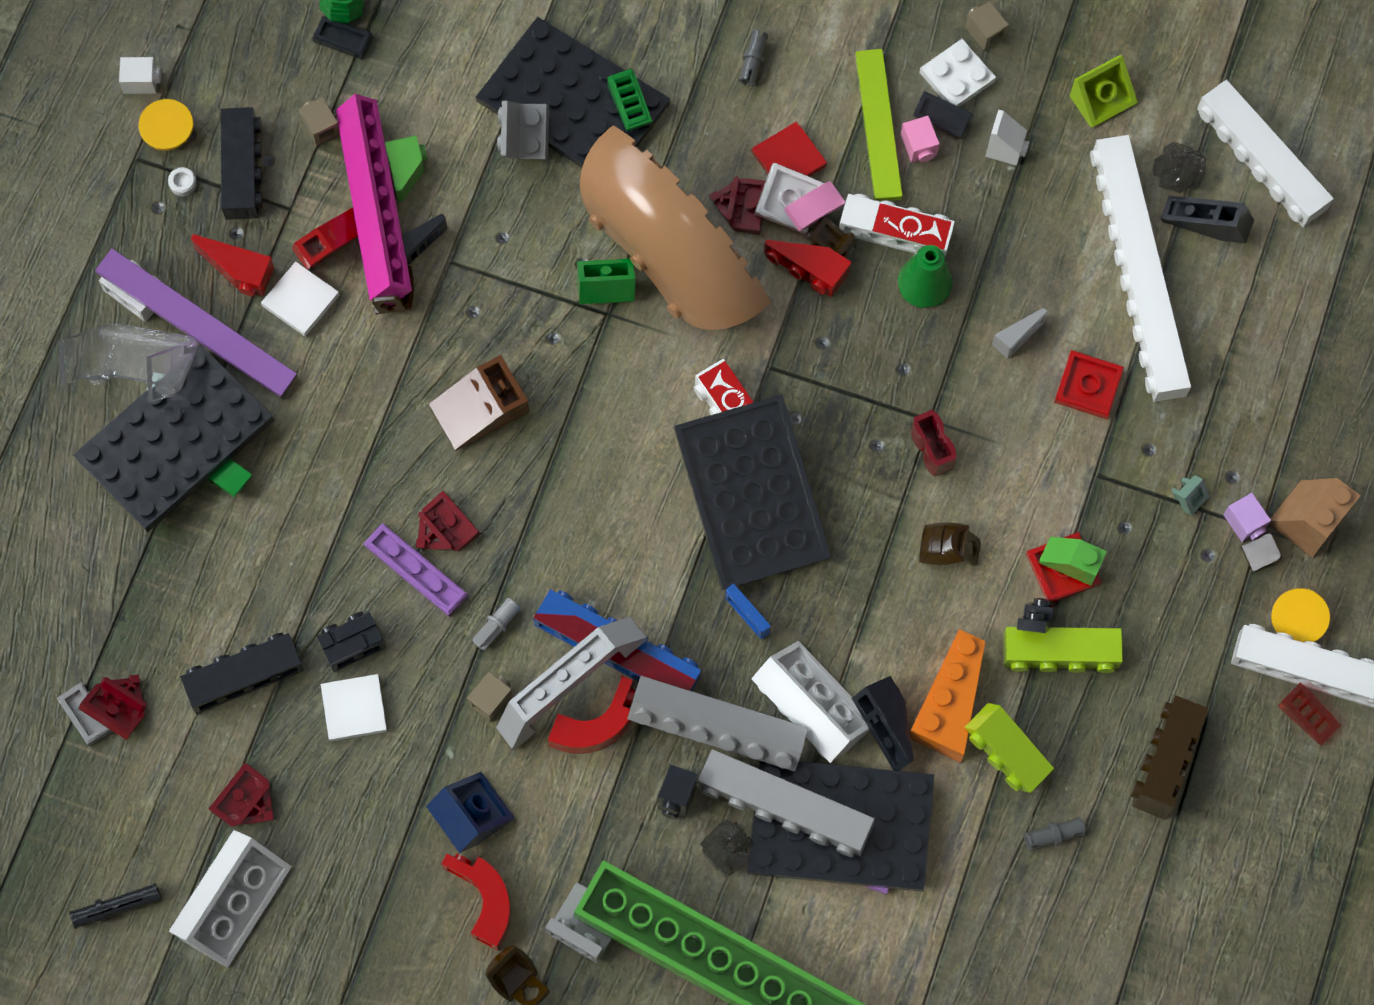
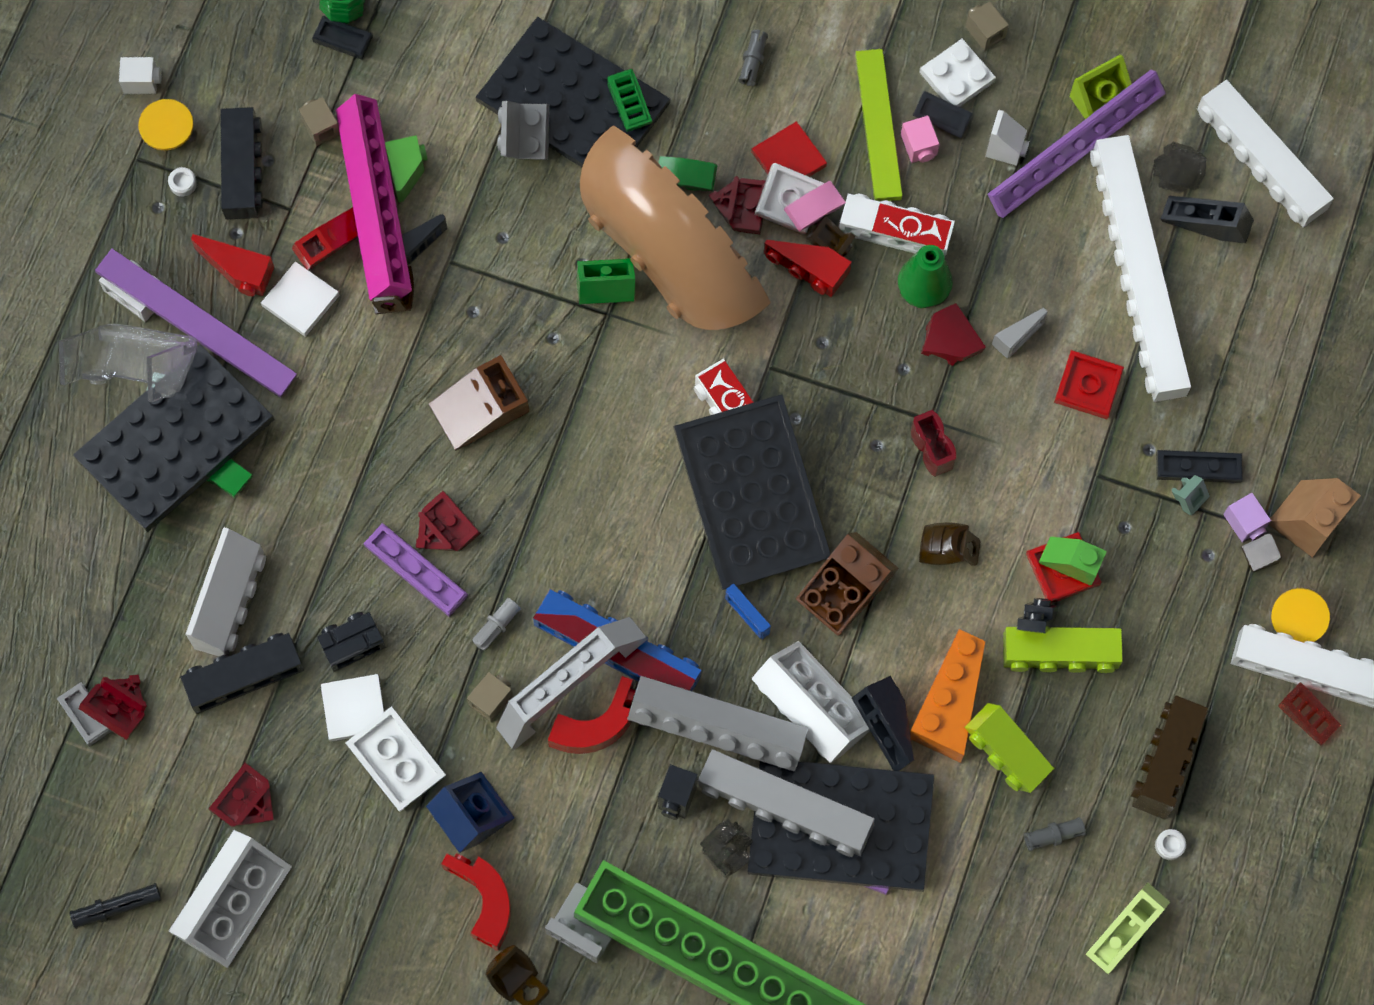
none -> white slope [186,527,266,656]
none -> white plate [346,706,446,812]
none -> green slope [659,156,718,191]
none -> reddish brown slope [796,532,899,636]
none -> dark red slope [921,303,986,366]
none -> medium lavender tile [988,70,1166,218]
none -> yellowish green slope [1086,883,1170,974]
none -> white tile [1155,829,1186,860]
none -> black tile [1156,450,1242,483]

